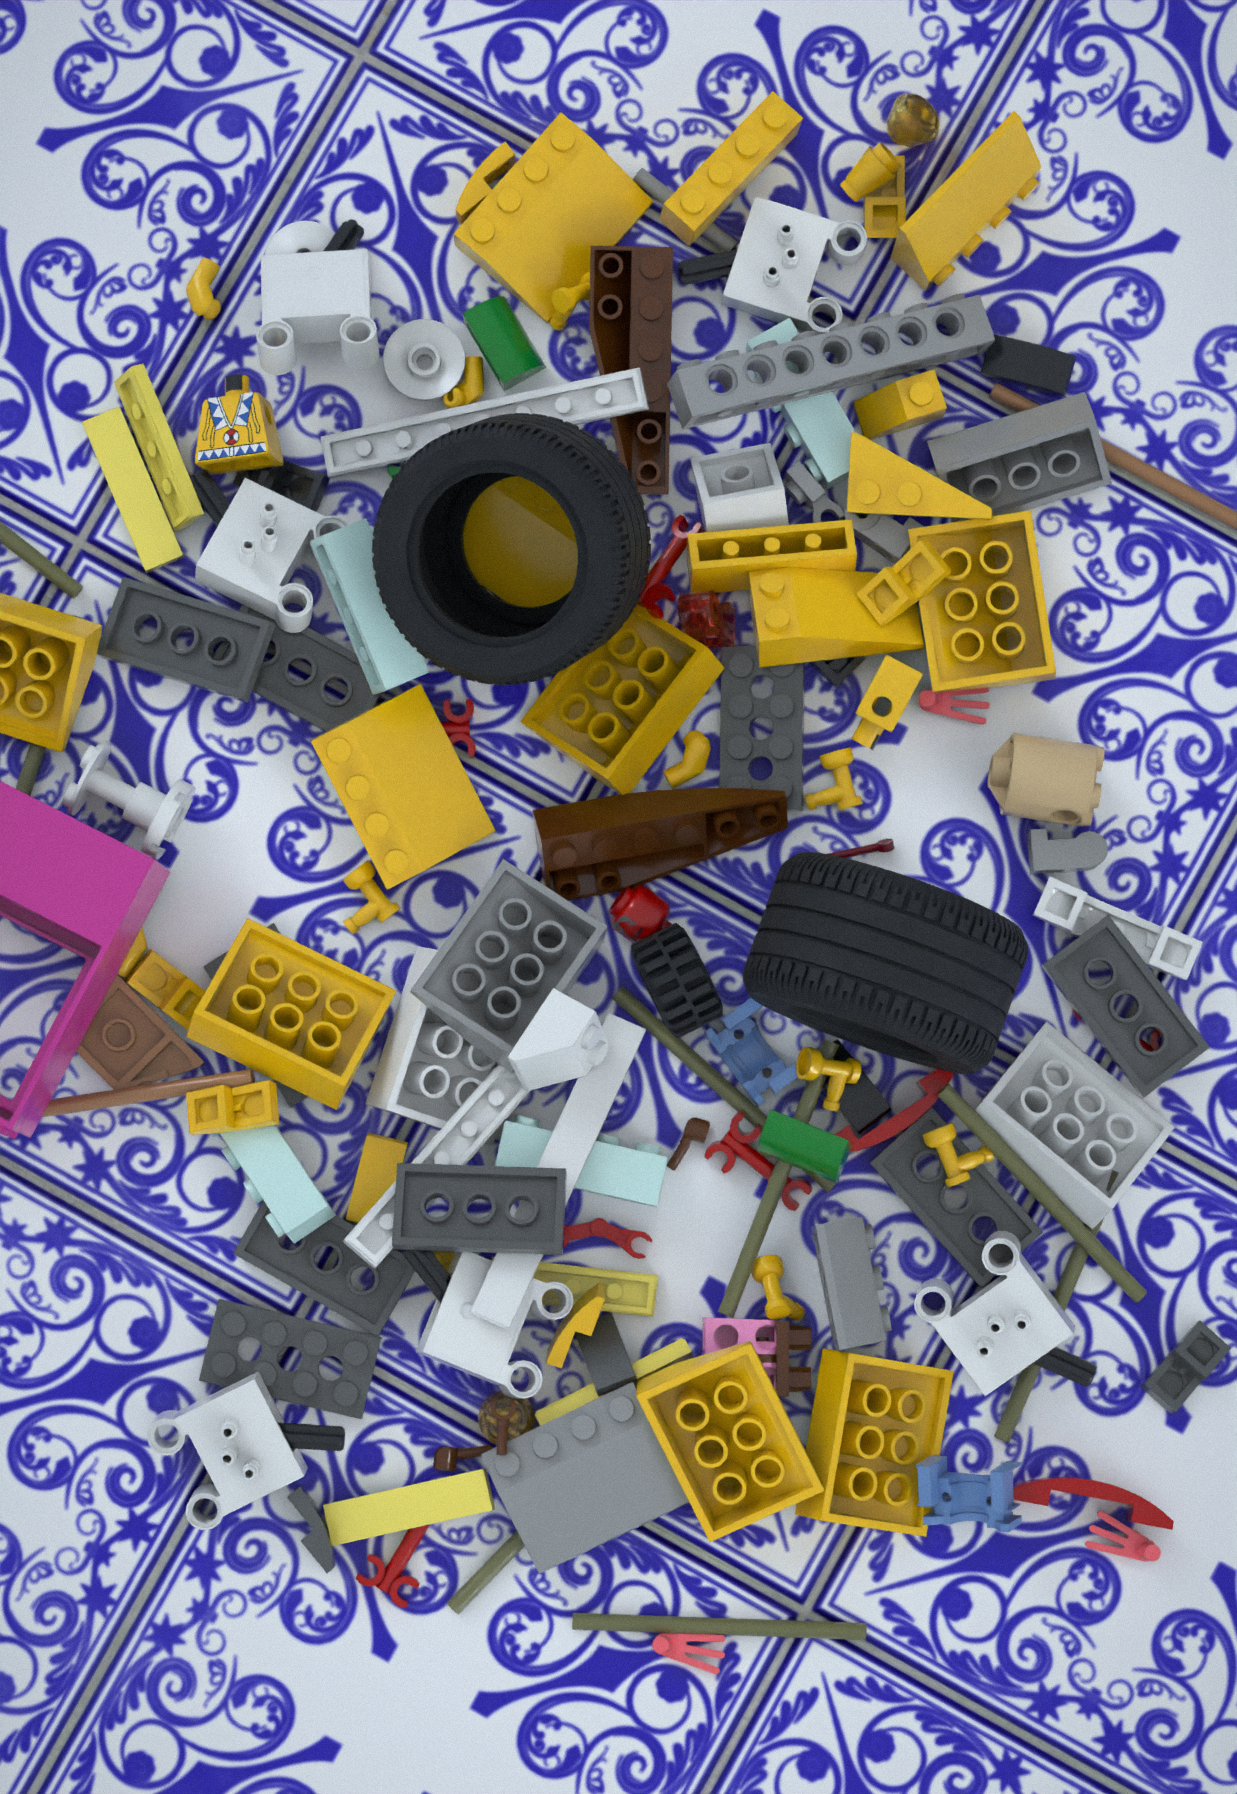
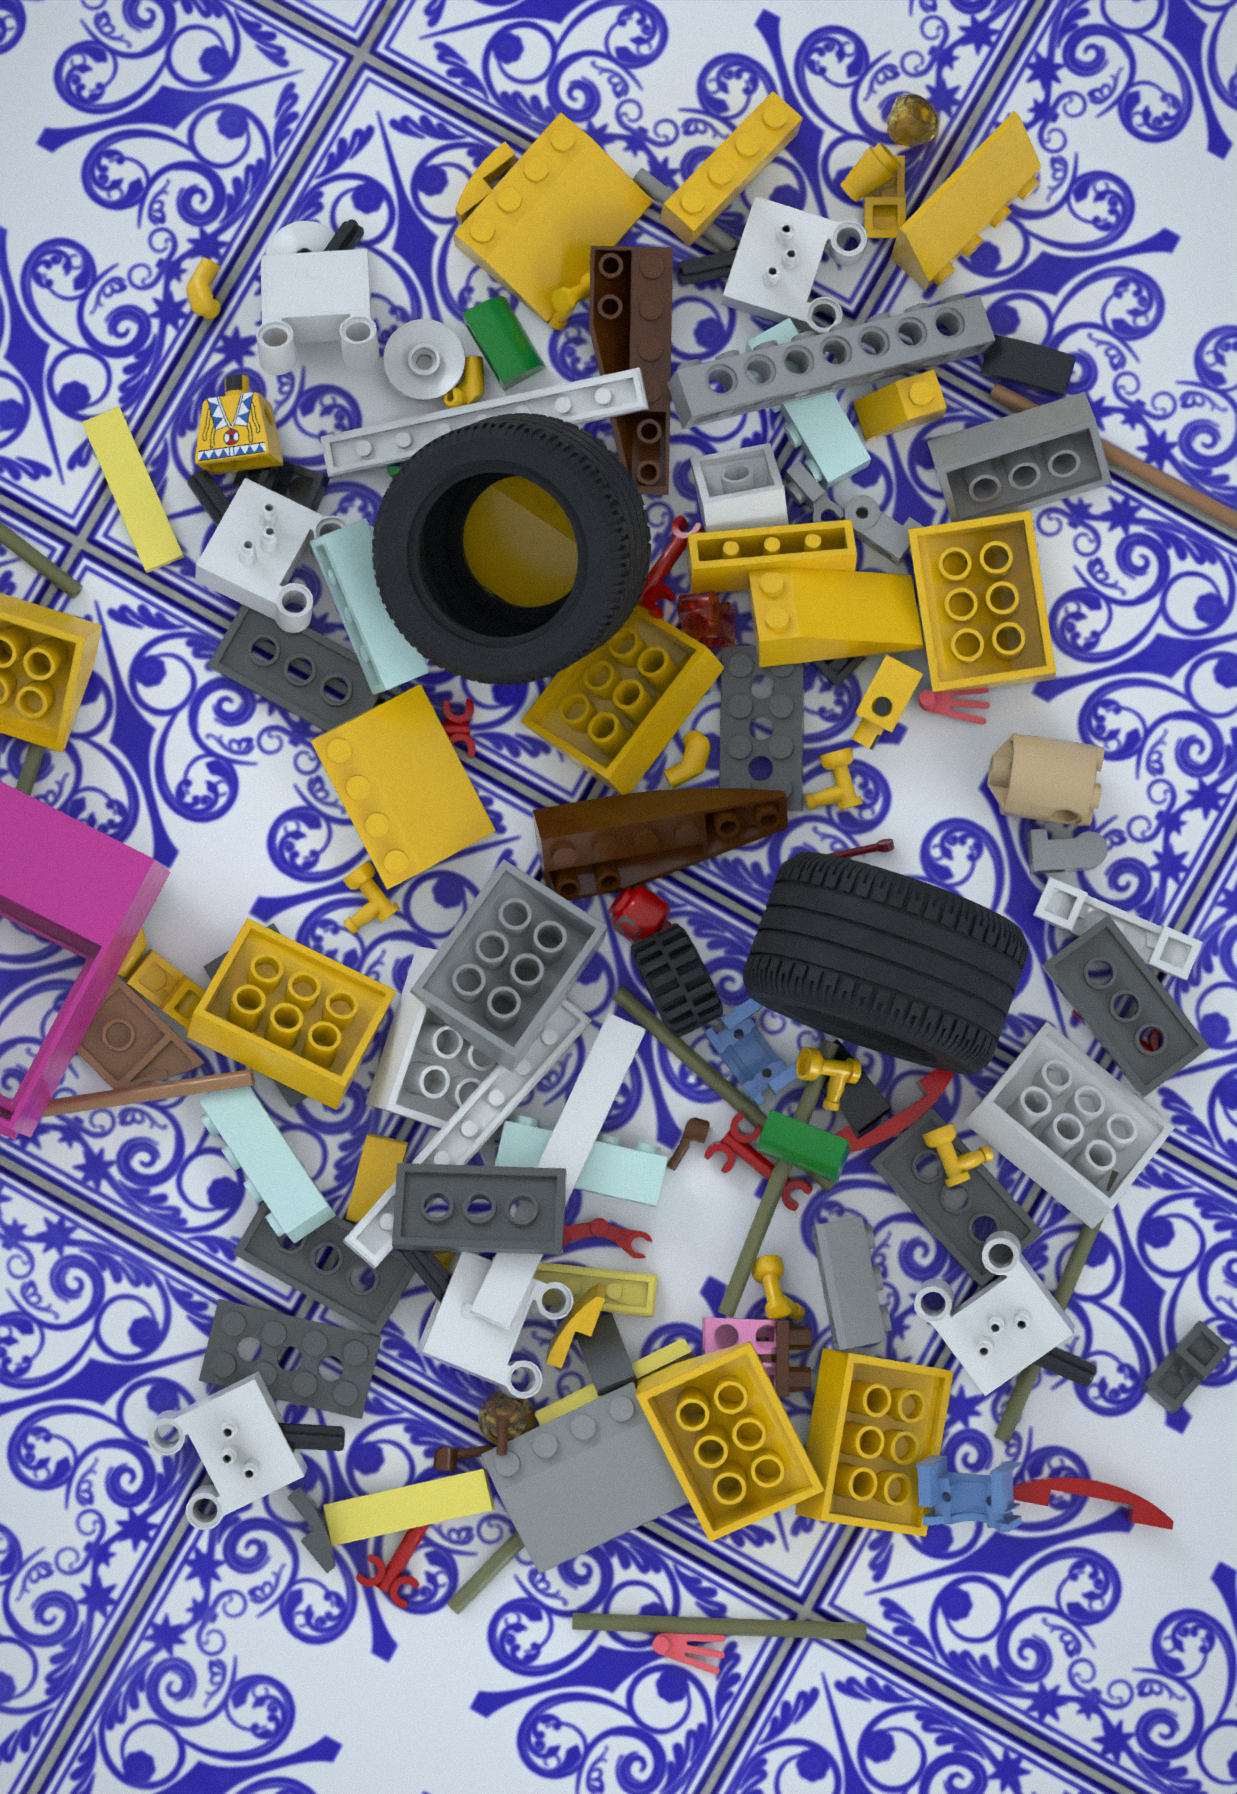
white piece [61,740,196,860] -> none
dark grey plate [97,577,276,703] -> none
light yellow tile [114,363,204,531] -> none
yellow slope [186,1080,280,1135] -> none
white slope [508,988,609,1091] -> none
yellow wing [847,432,993,520] -> none
yellow slope [857,540,952,626] -> none
olive piece [936,1083,1147,1303] -> none
coral piece [1085,1511,1161,1562] -> none

